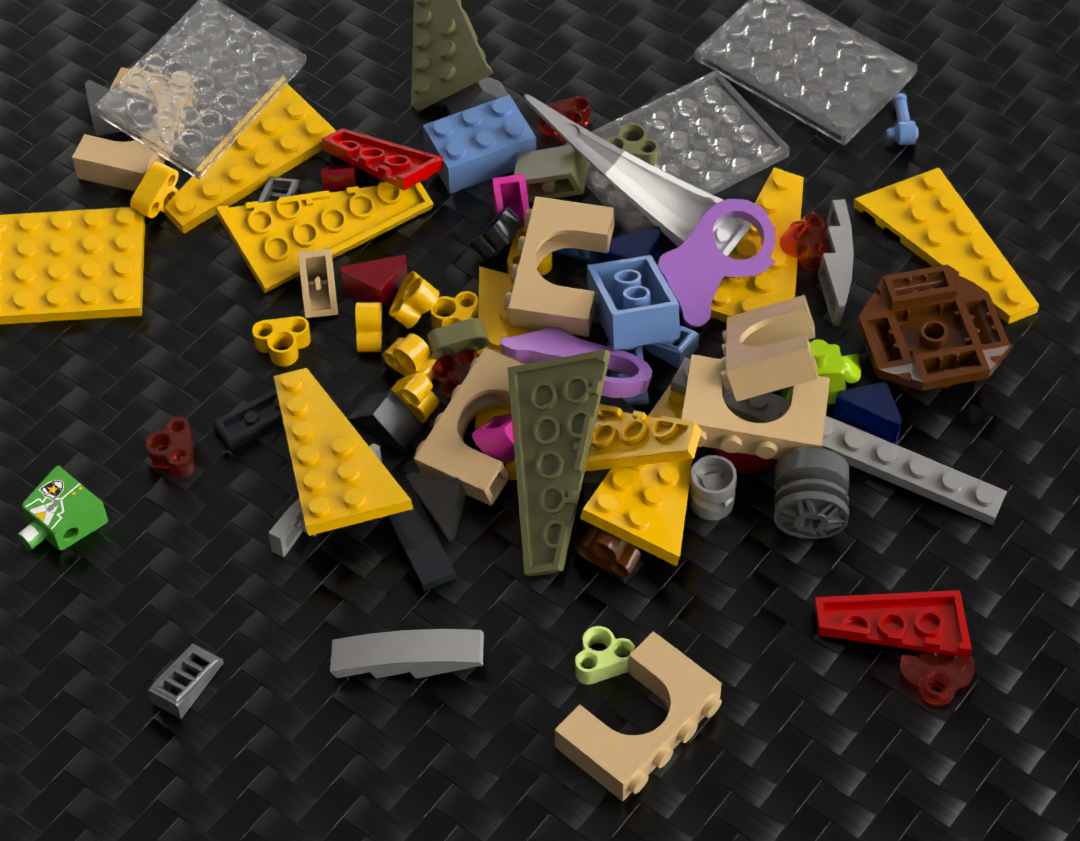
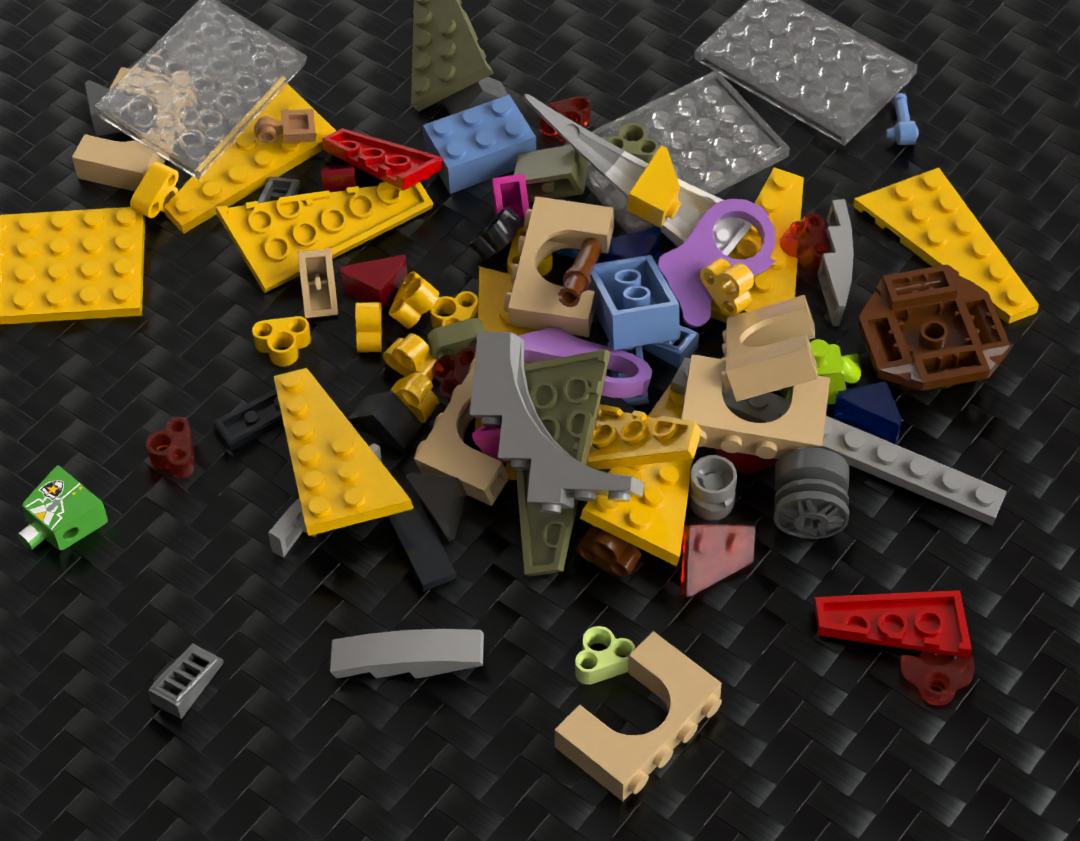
none -> medium nougat plate [254,109,316,143]
none -> light grey arch [470,331,644,514]
none -> reddish brown pin [558,238,603,307]
none -> yellow slope [627,145,681,228]
none -> clear red wing [681,525,755,596]
none -> yellow piece [700,258,754,317]

